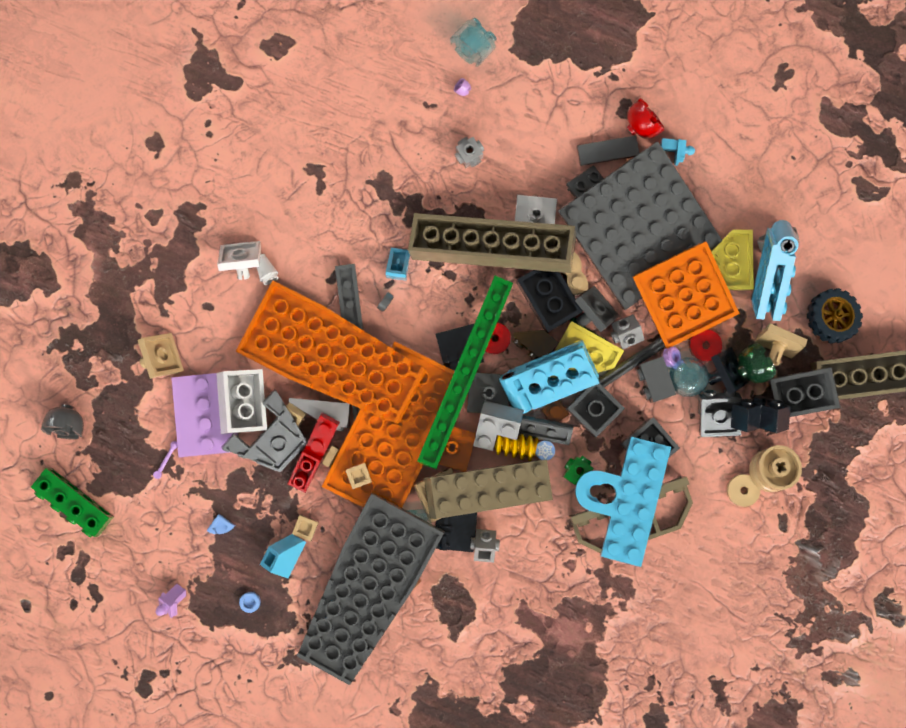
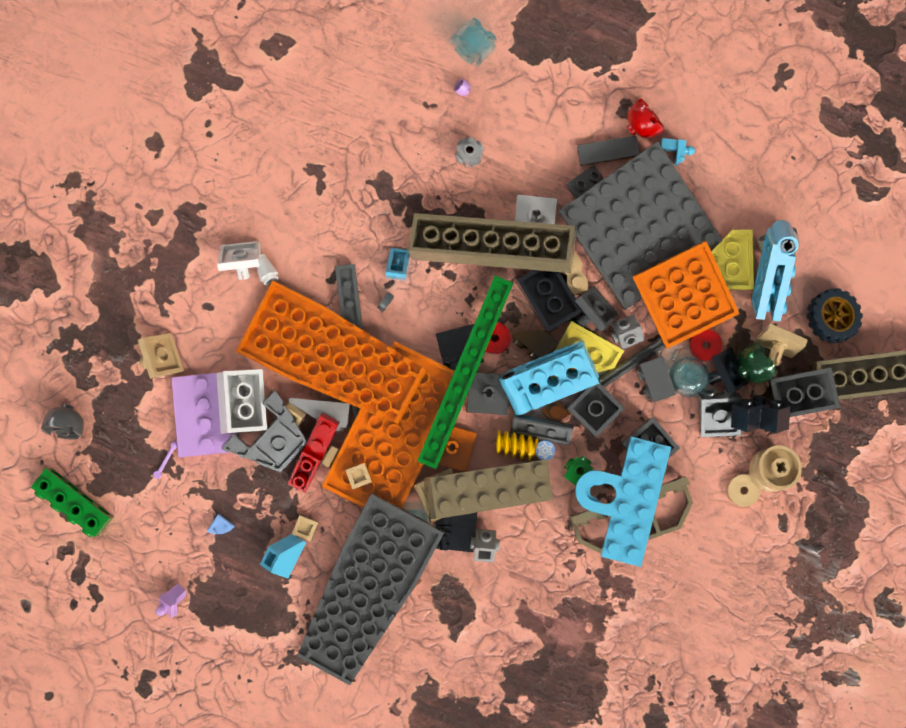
light blue tile [239,592,261,613] -> none
light grey brick [473,400,524,451] -> none
lavender tile [663,347,681,367] -> none

